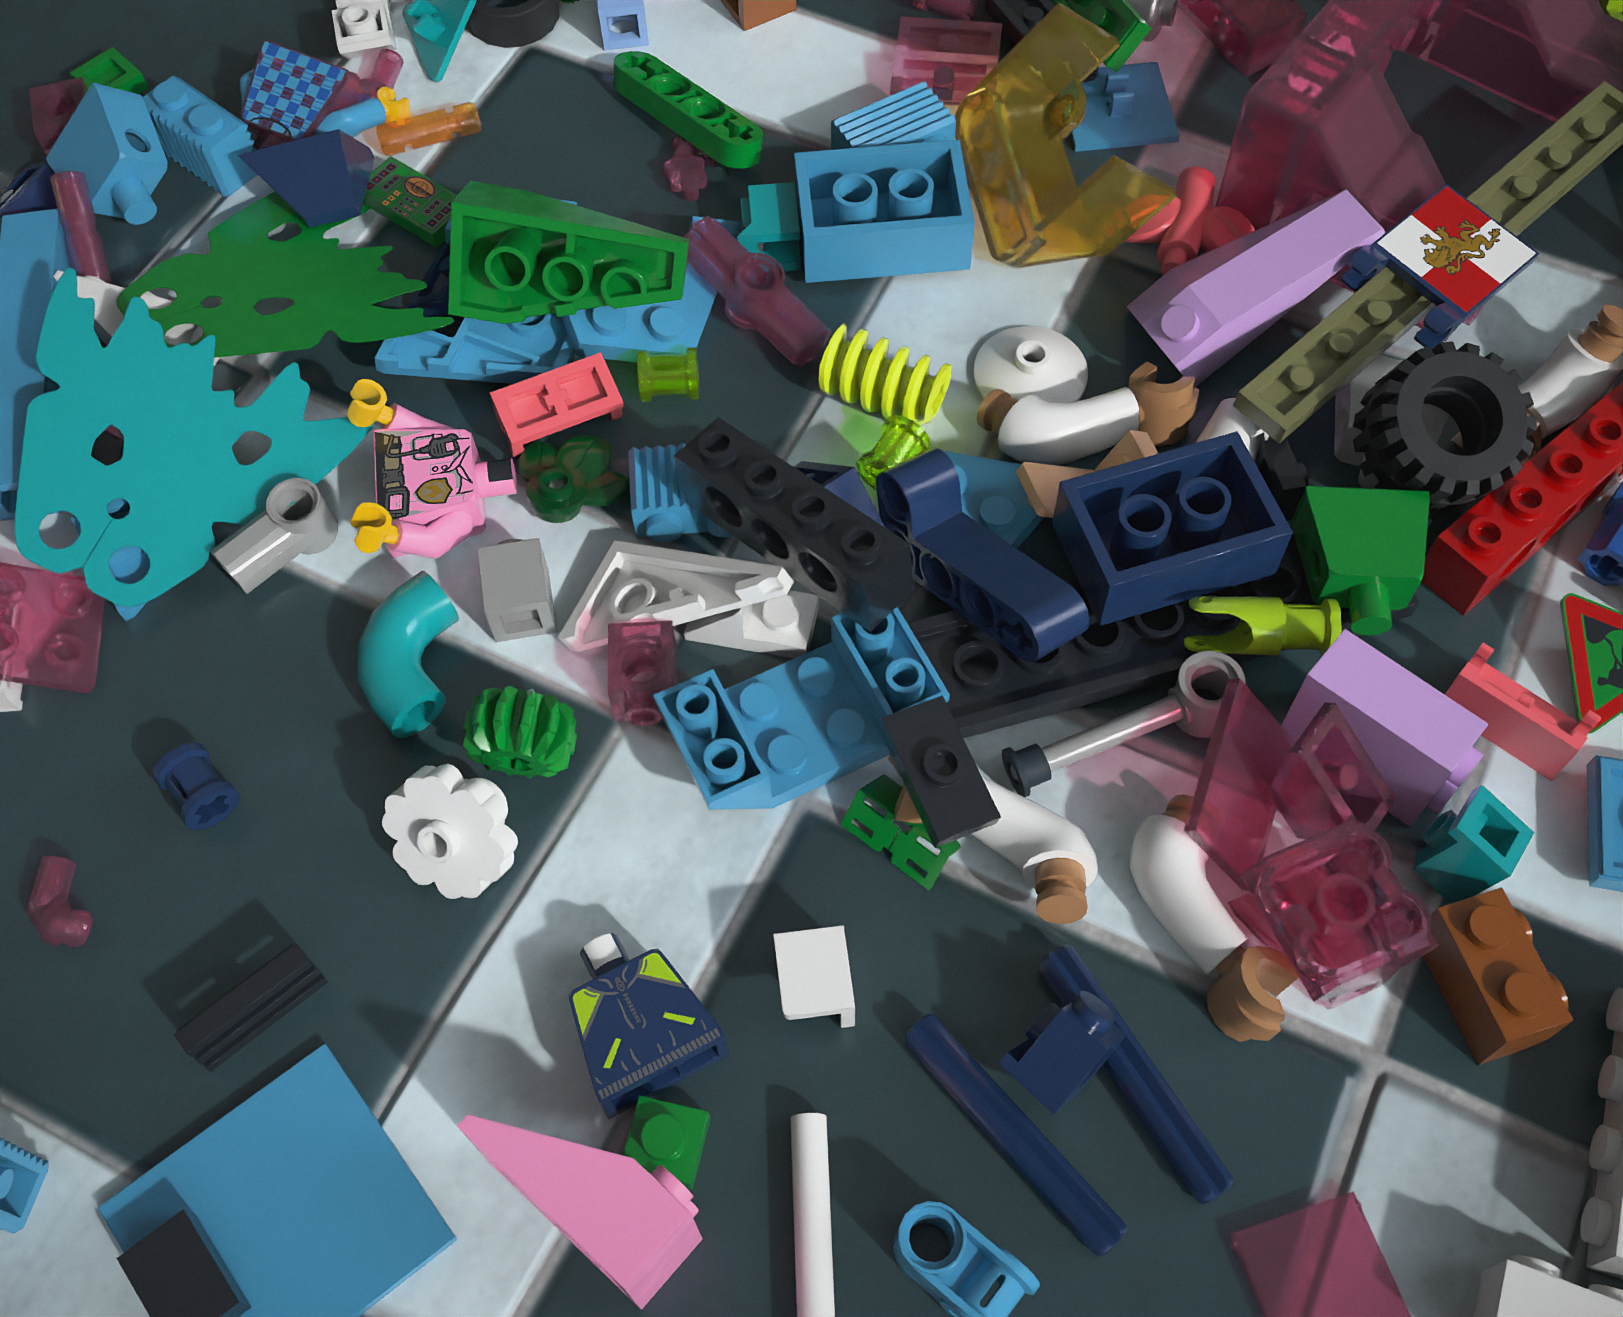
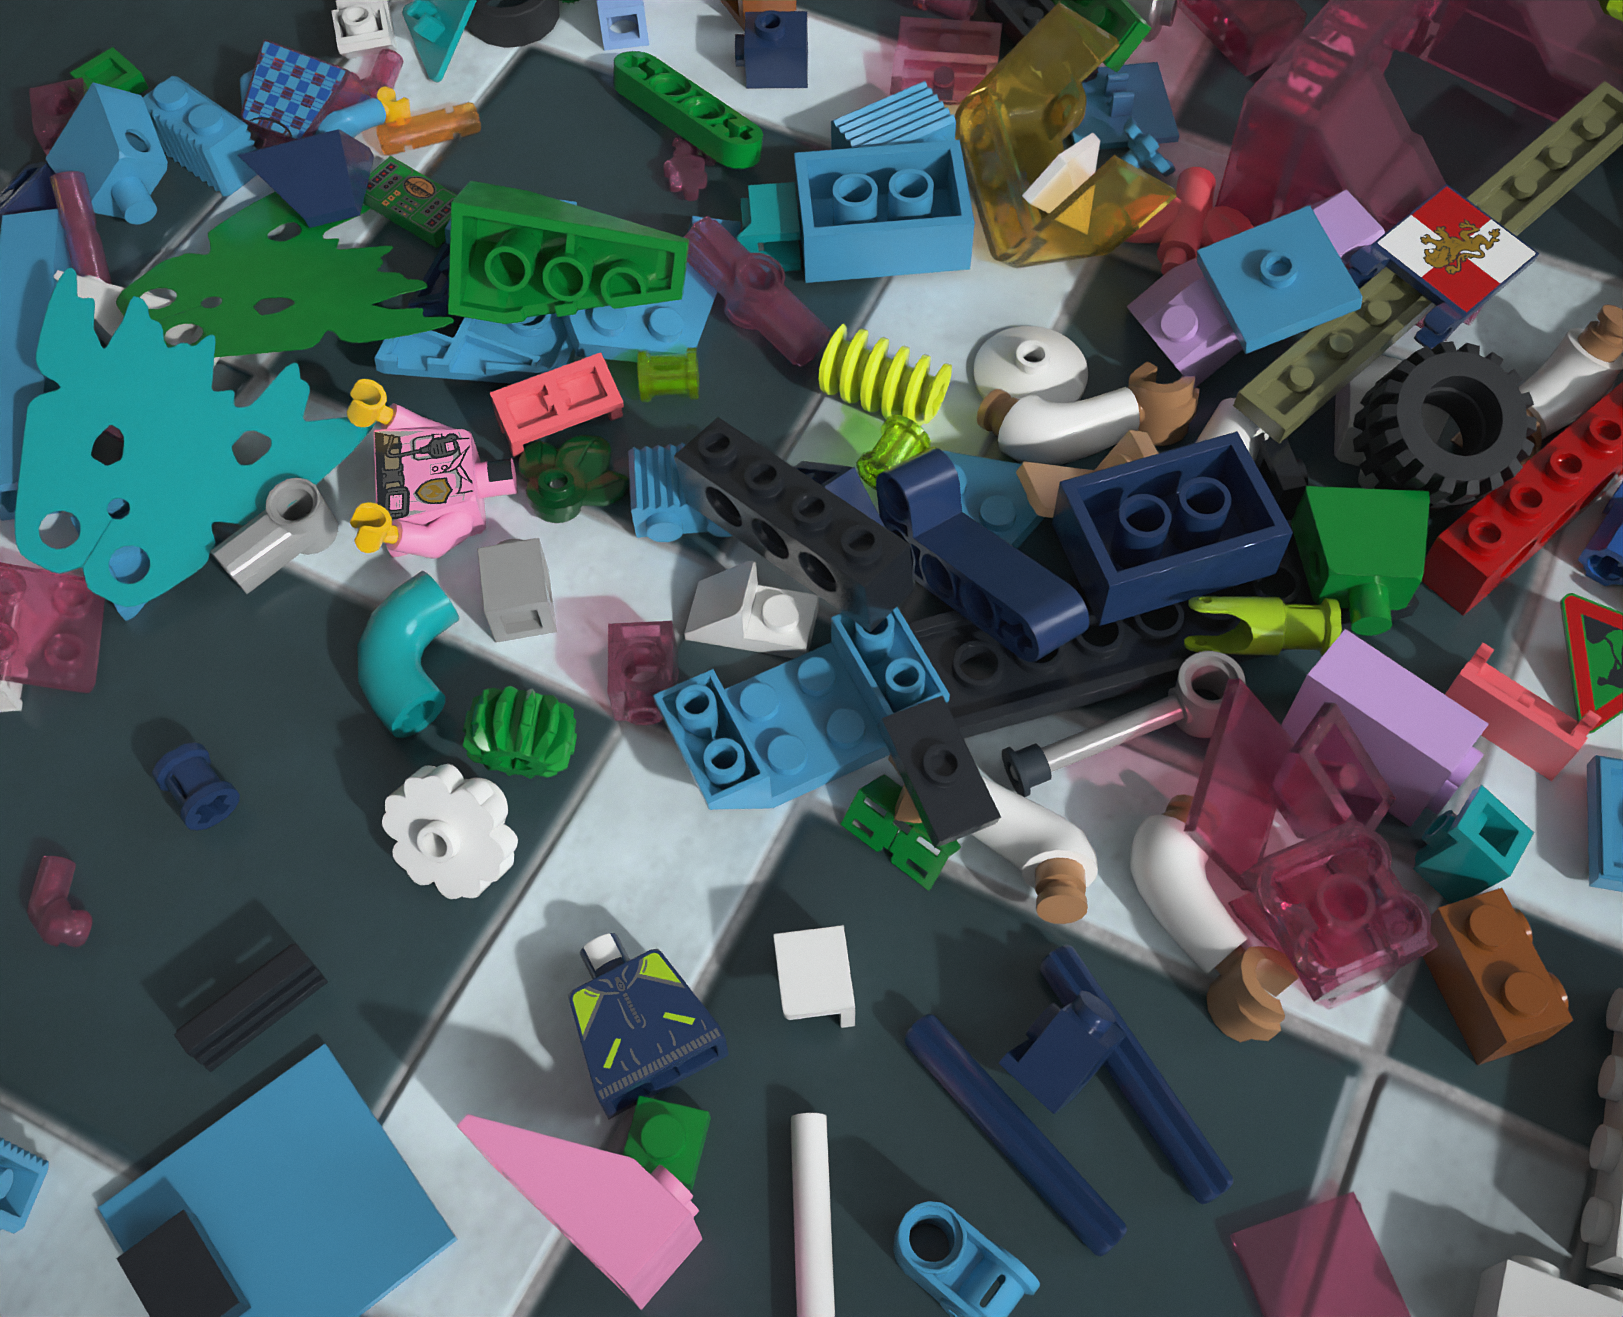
white wing [558,540,794,652] -> none
none -> dark blue brick [735,10,808,89]
none -> white slope [1022,133,1100,230]
none -> dark azure plant [1114,116,1176,181]
none -> dark azure plate [1197,205,1363,354]

